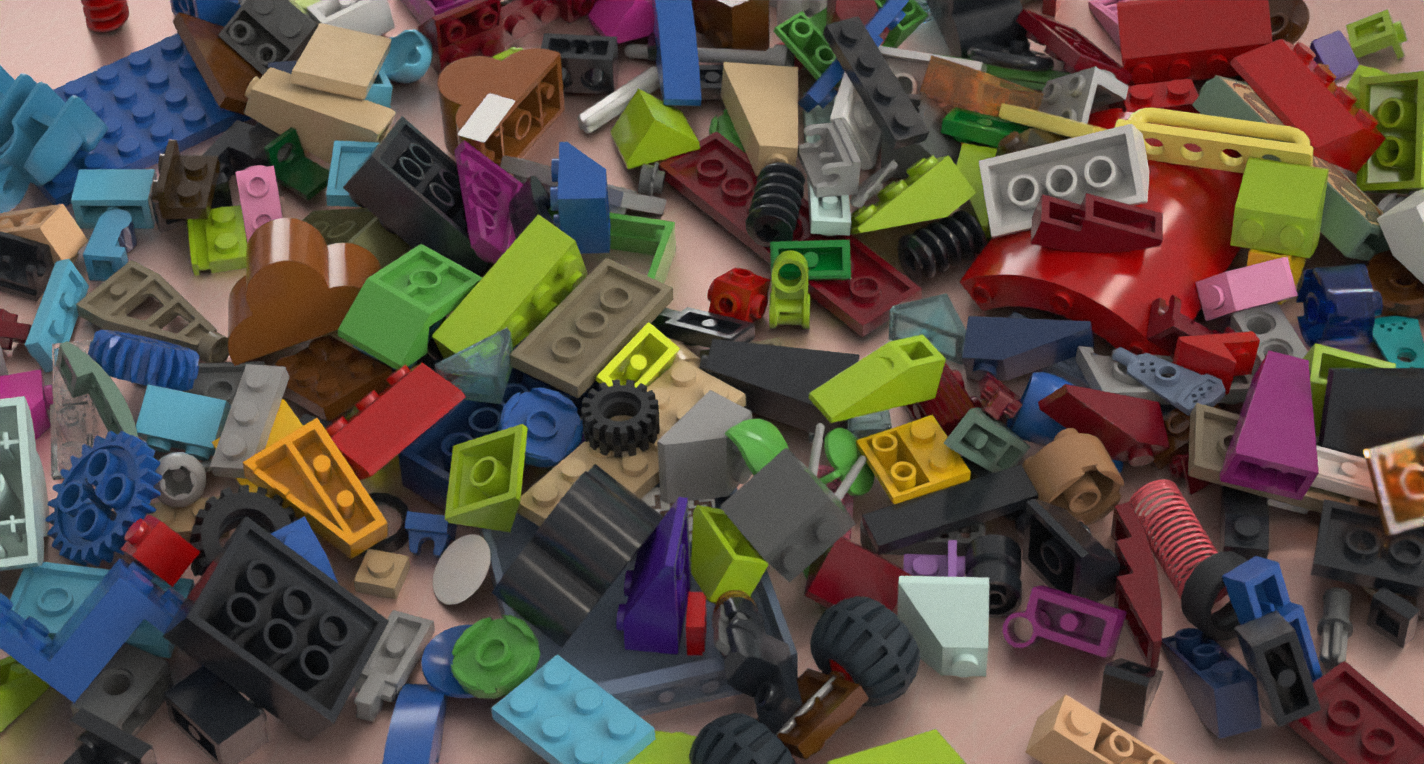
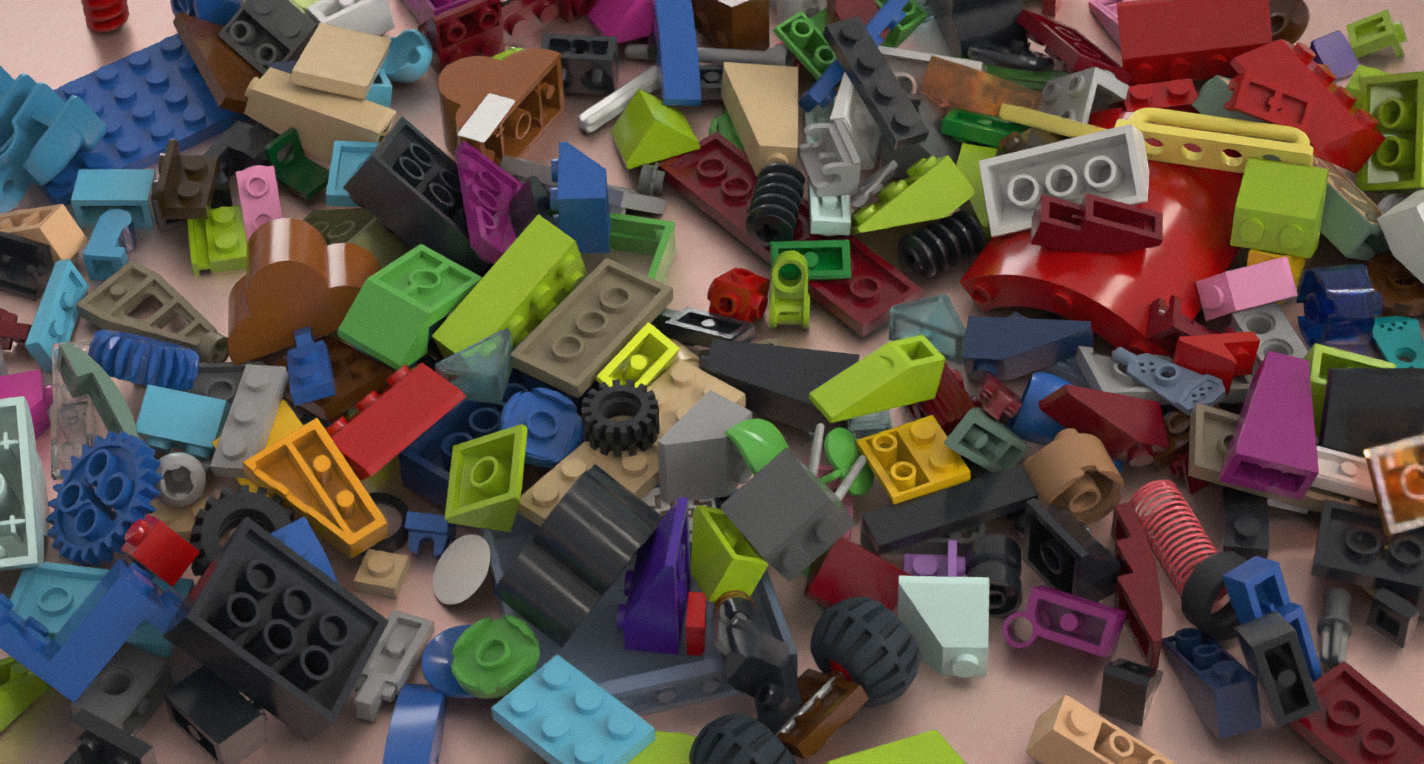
none -> blue hinge [287,326,336,407]
none -> red hinge [1223,71,1317,134]

